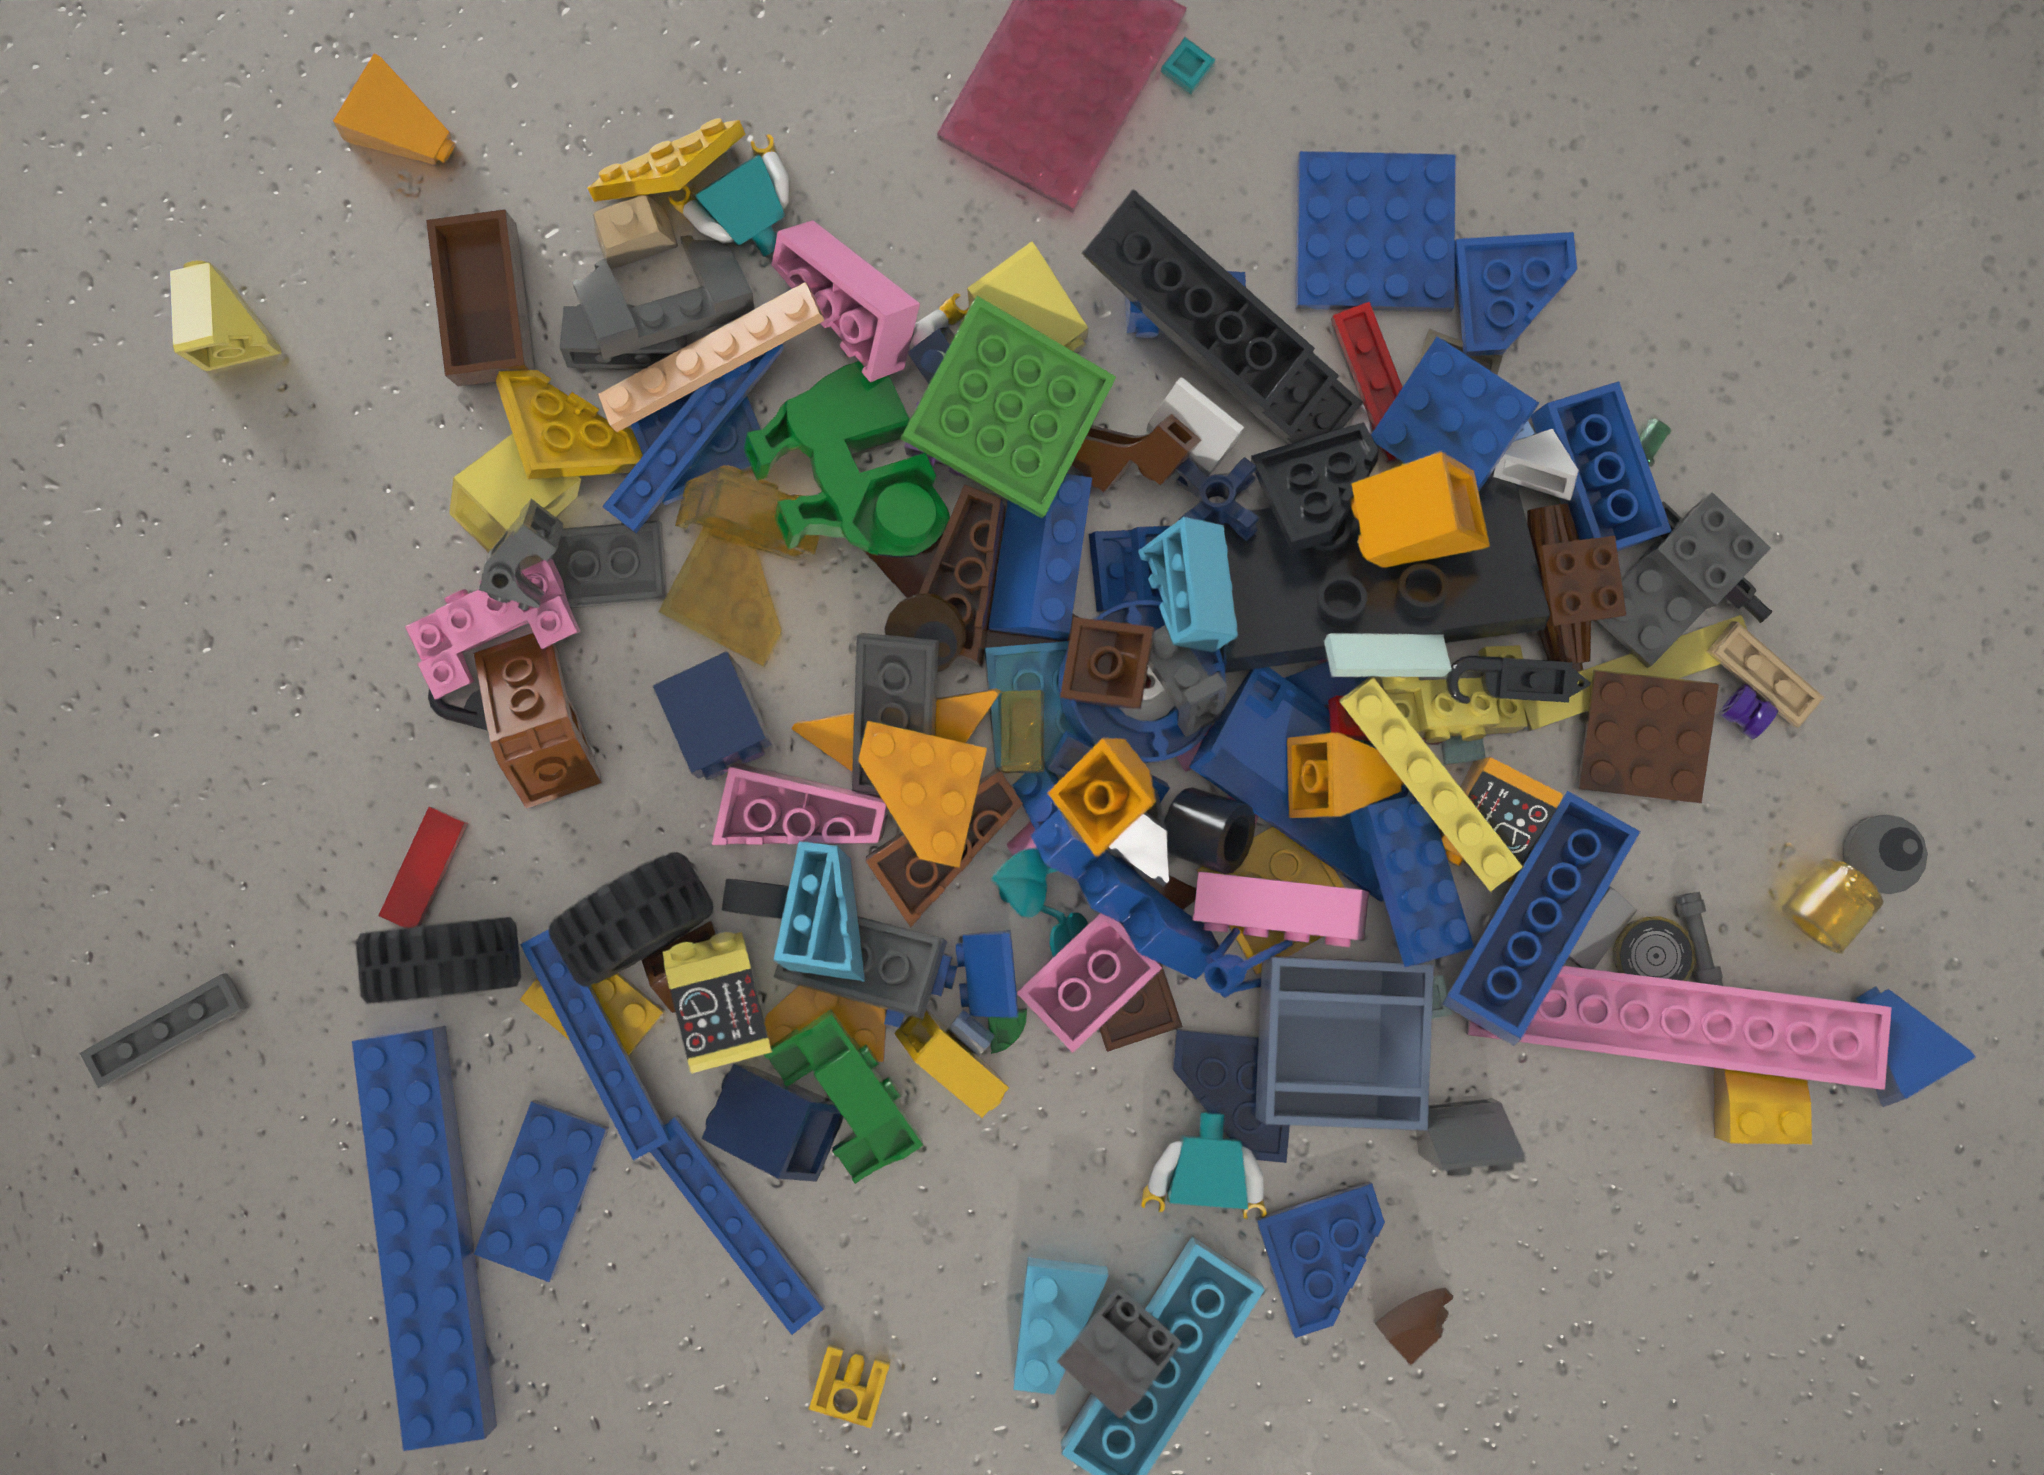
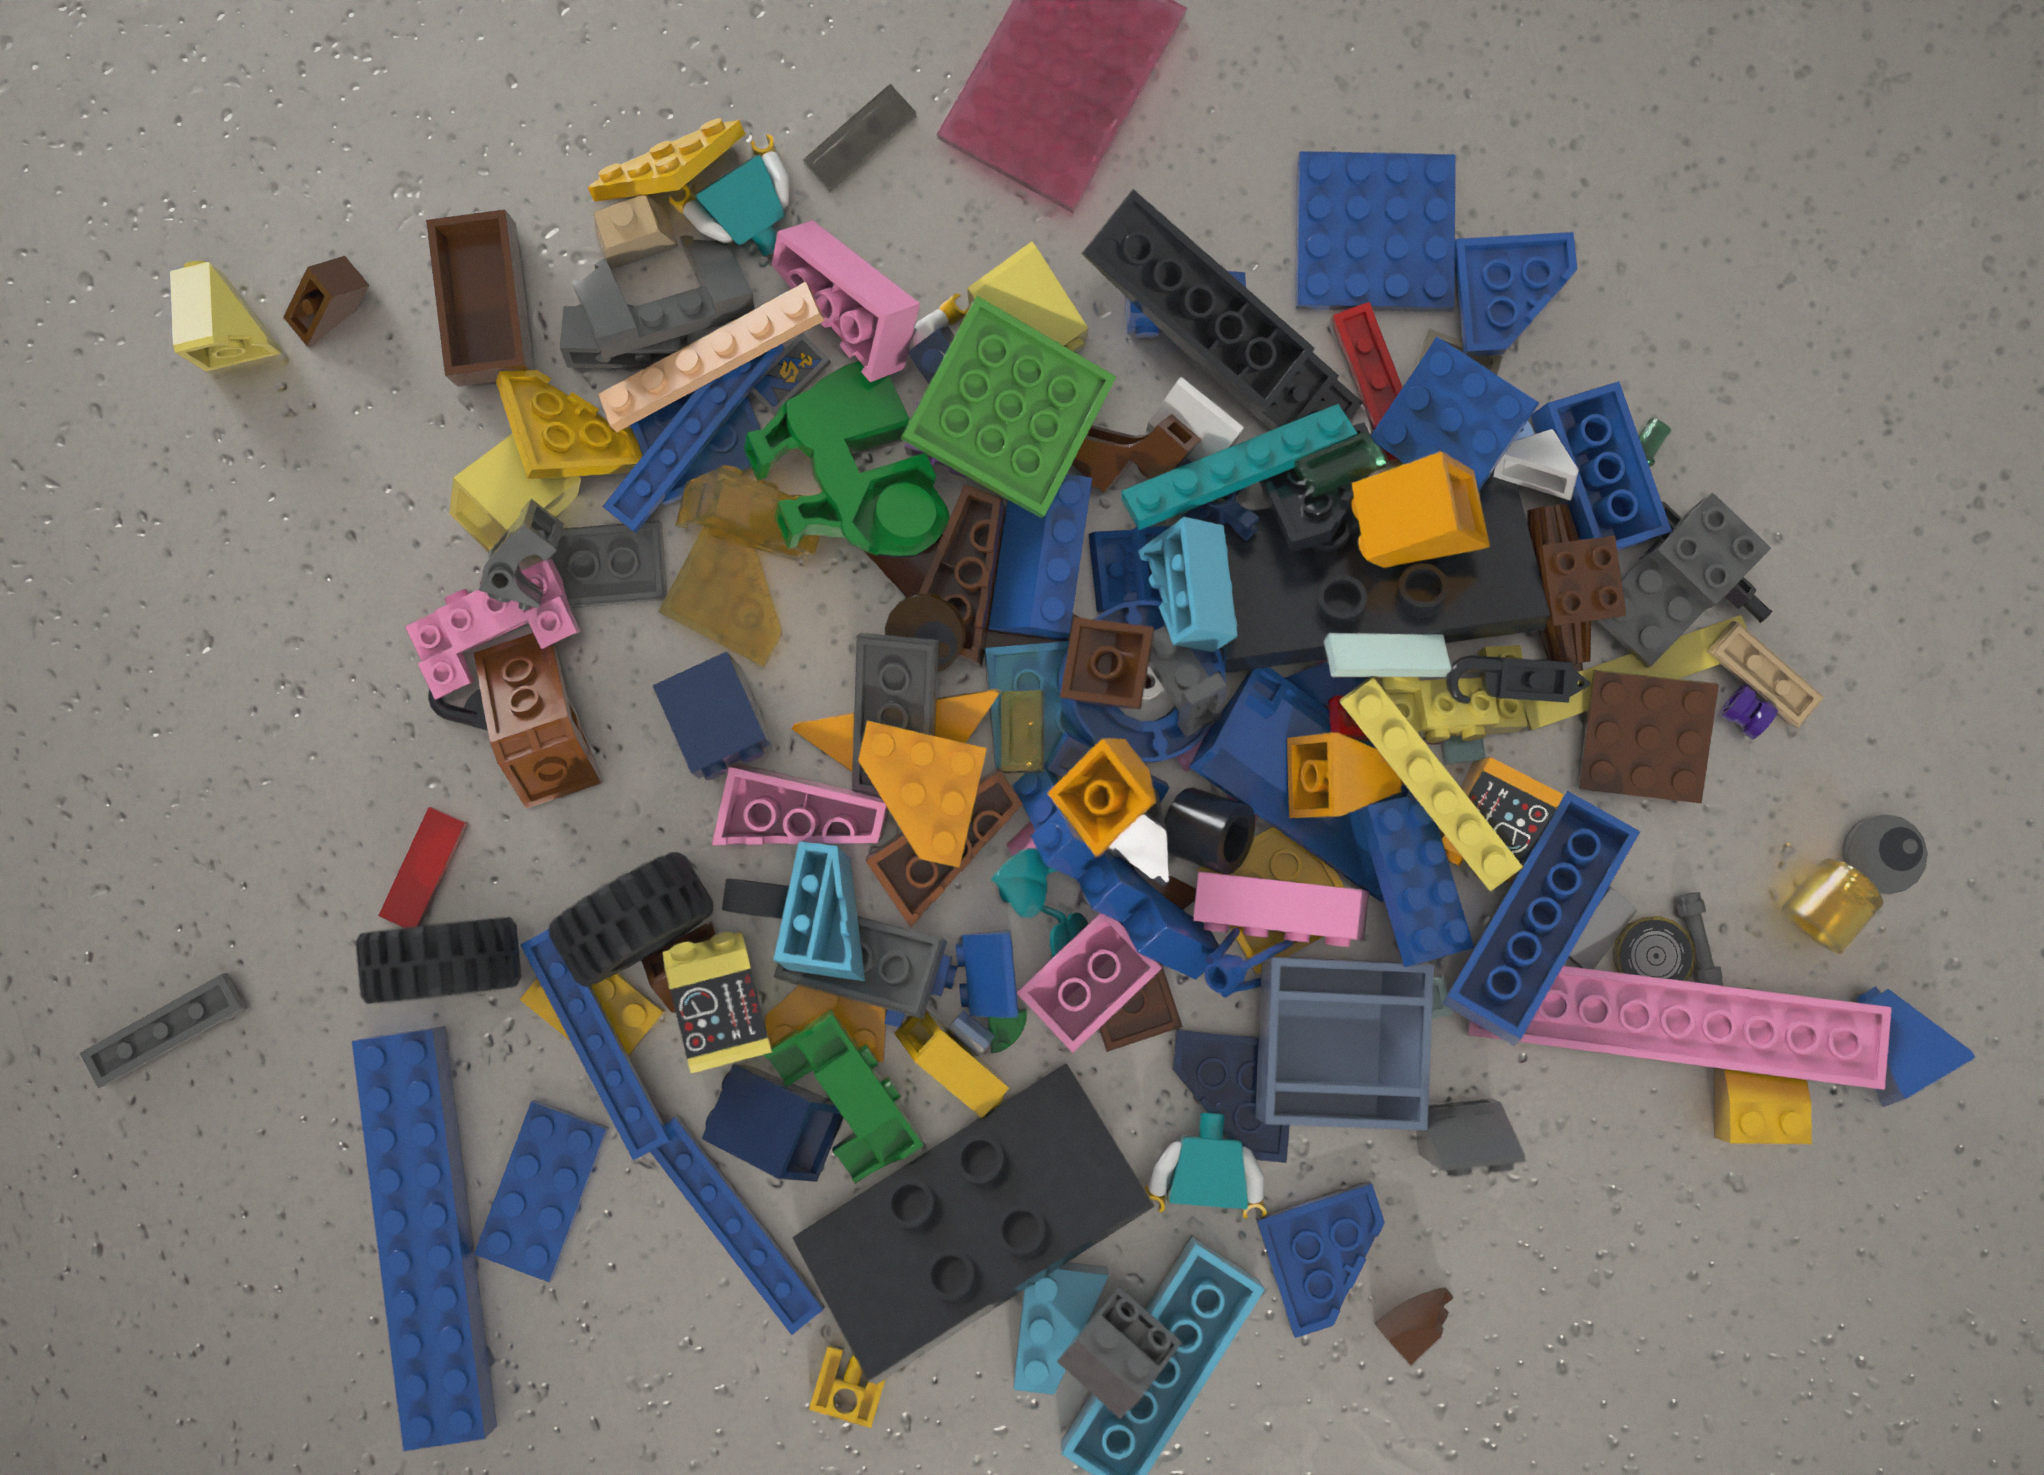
light orange slope [333,53,456,165] -> none
teal tile [1161,37,1216,95] -> none
none -> reddish brown slope [283,256,369,347]
none -> tile [750,333,831,416]
none -> black plate [792,1063,1155,1384]
none -> clear smoke tile [803,84,917,192]
none -> teal plate [1121,404,1357,530]
none -> clear green tile [1294,431,1386,498]

